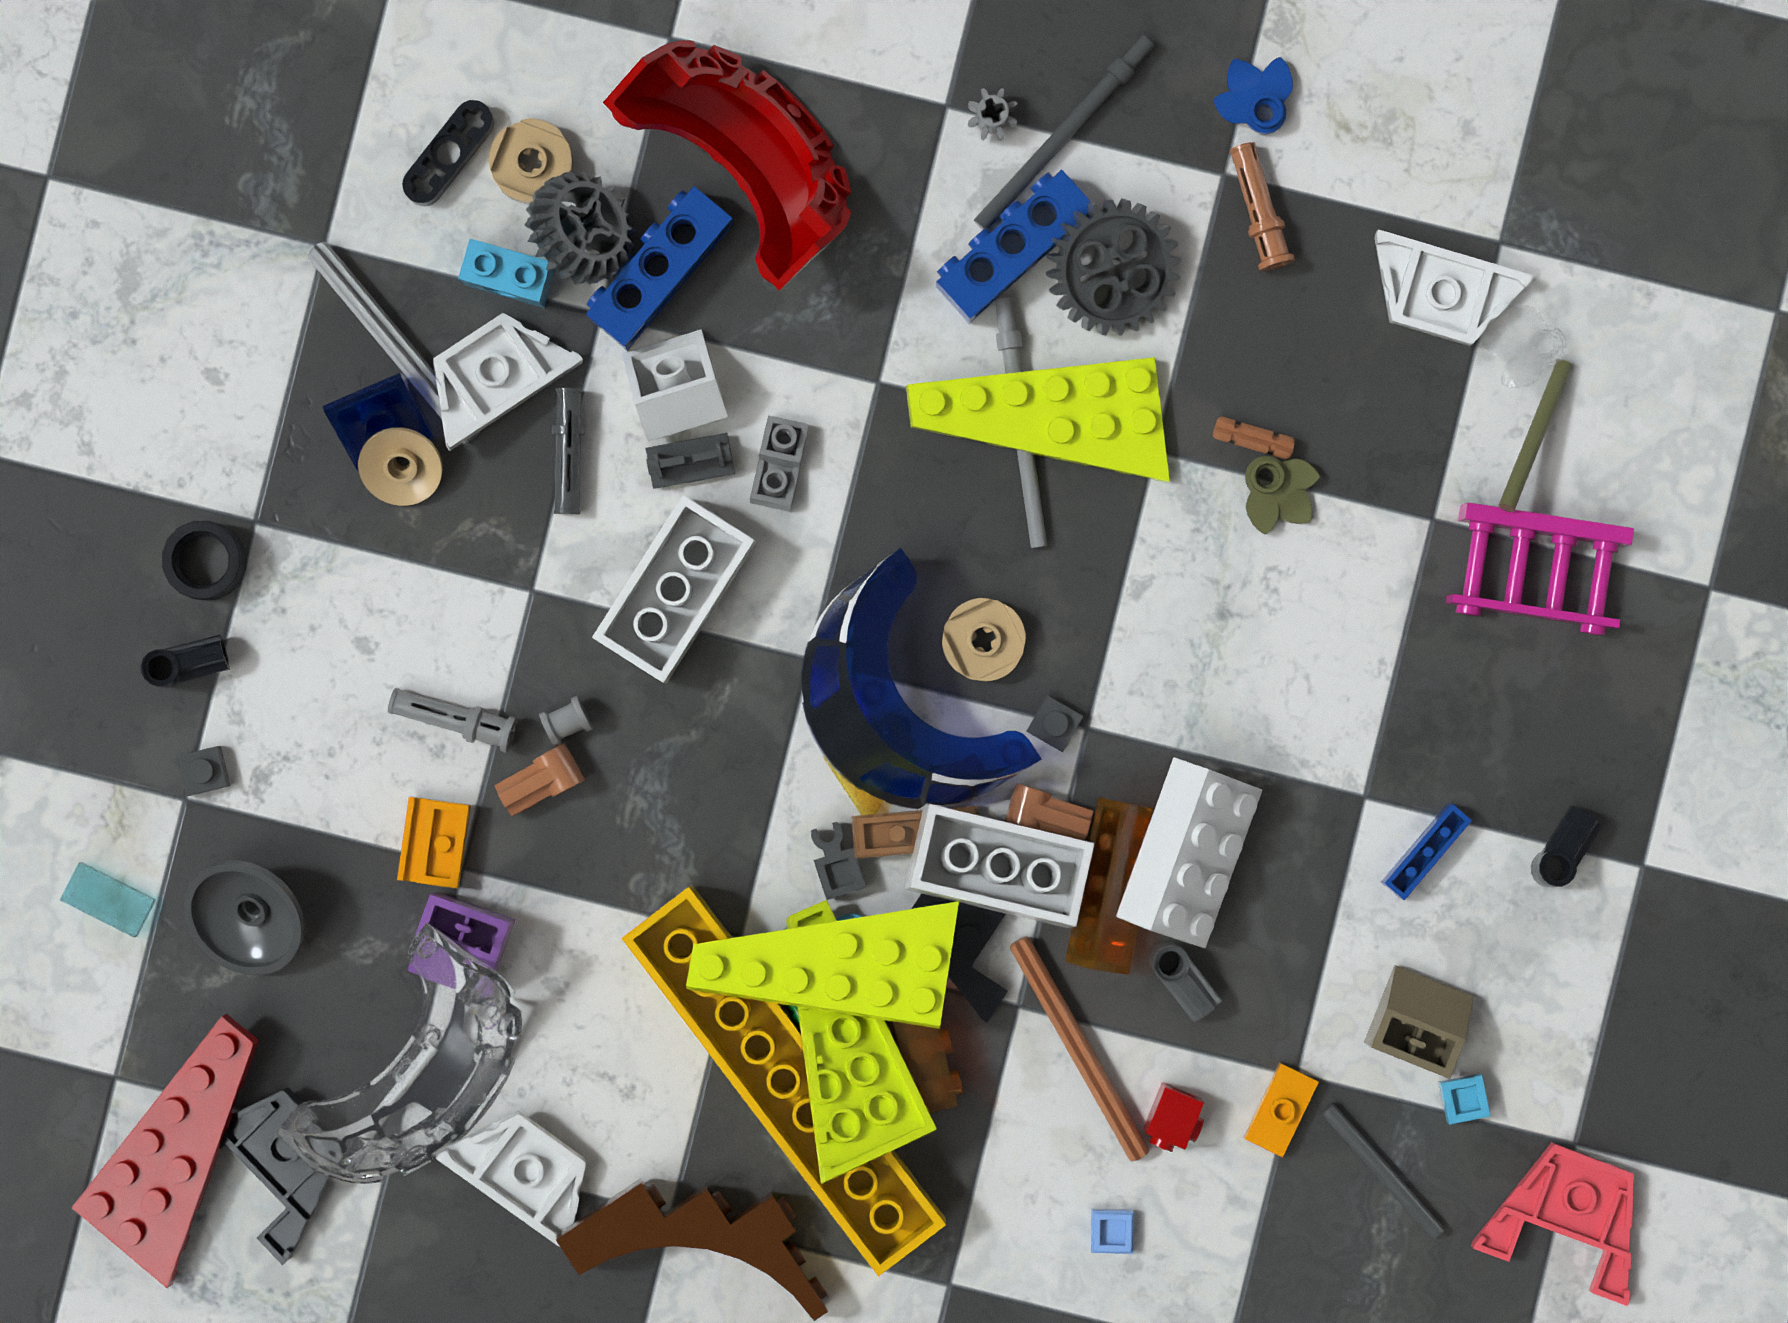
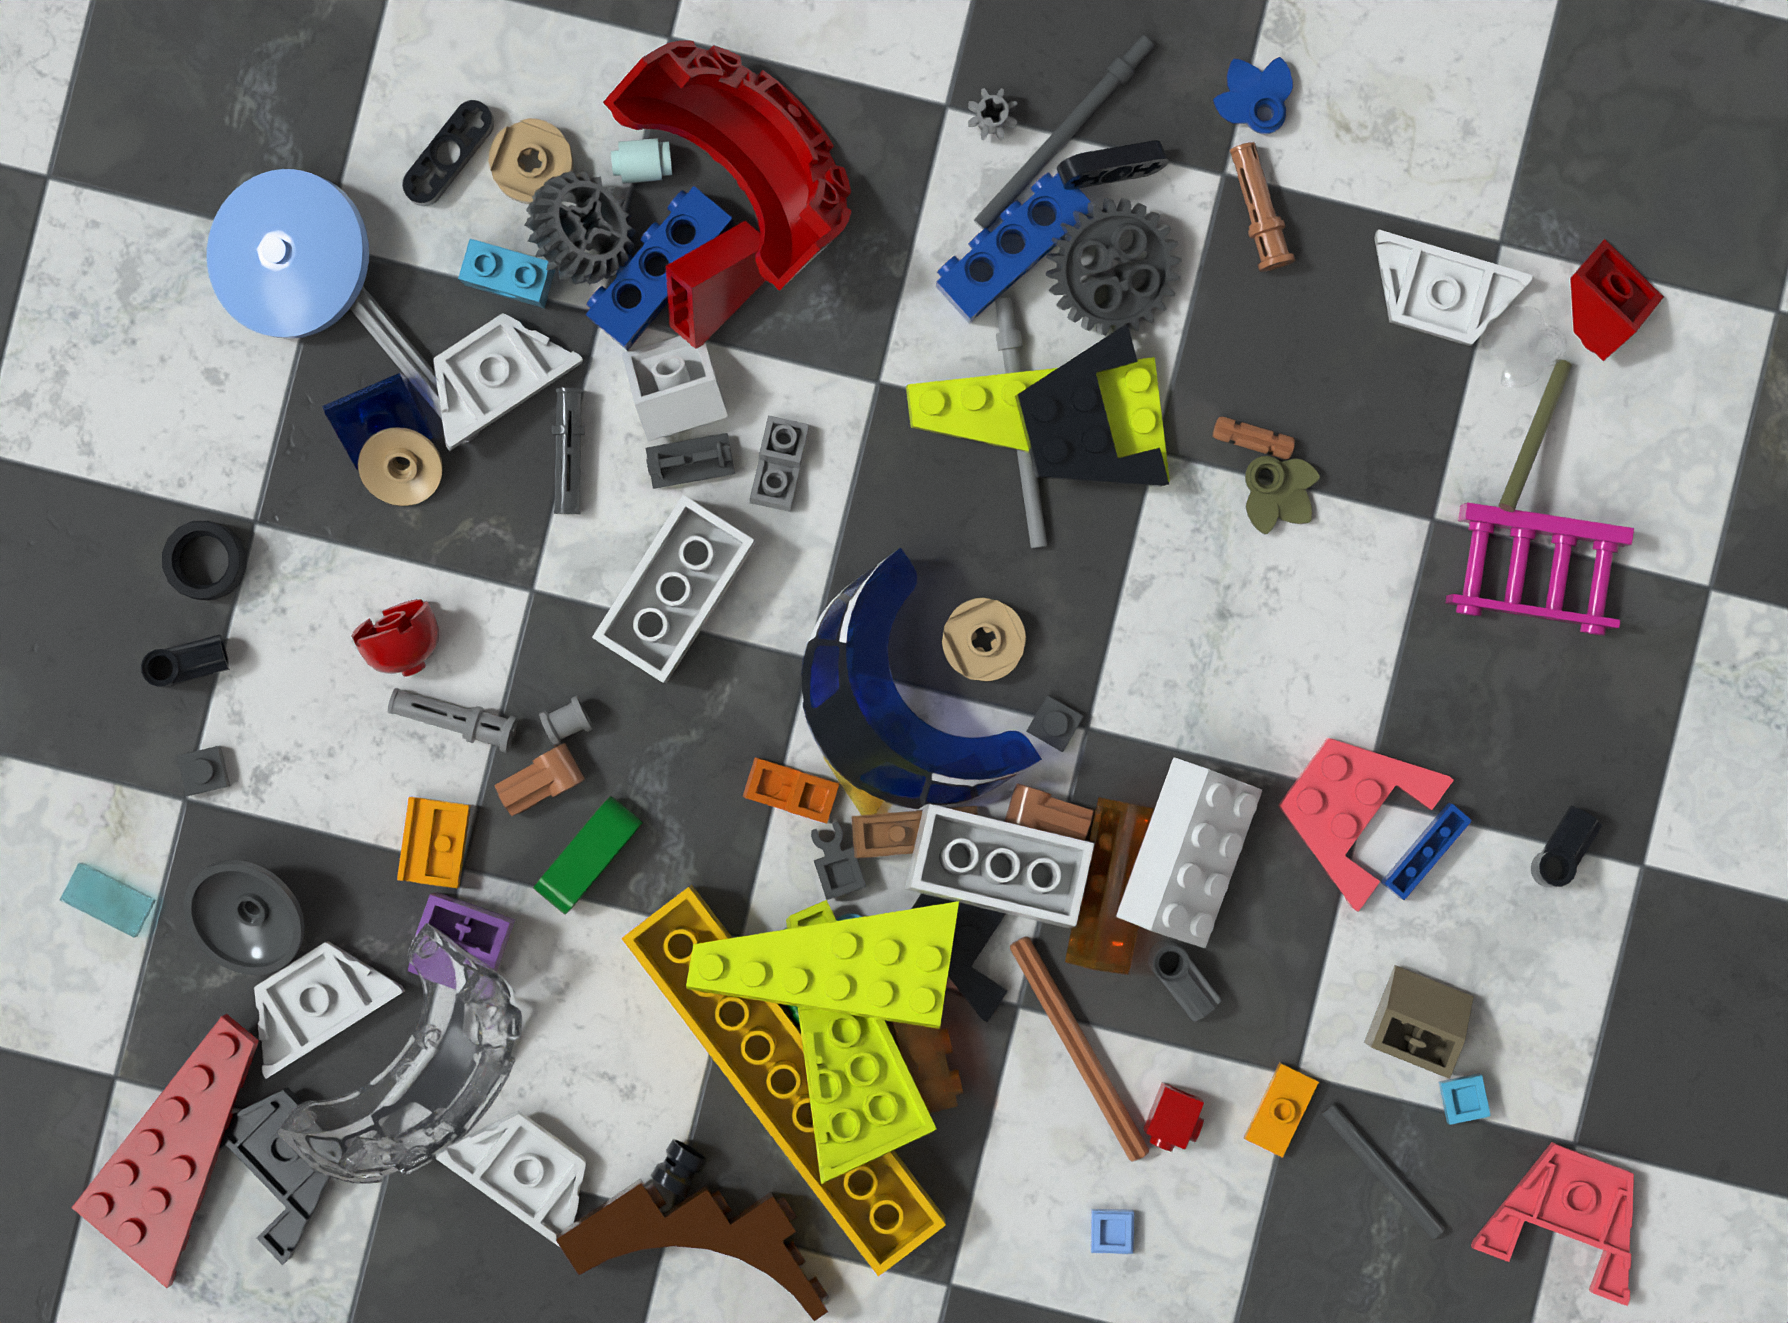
none -> light blue dish [207,169,369,339]
none -> white wing [254,941,405,1079]
none -> red cylinder [351,599,439,677]
none -> green beam [533,796,643,915]
none -> light aqua brick [611,138,672,184]
none -> black wheel [650,1139,708,1197]
none -> red slope [666,221,766,349]
none -> orange slope [742,757,839,824]
none -> black wing [1015,325,1169,487]
none -> black beam [1056,140,1169,190]
none -> coral wing [1278,738,1454,912]
none -> red slope [1570,239,1664,361]

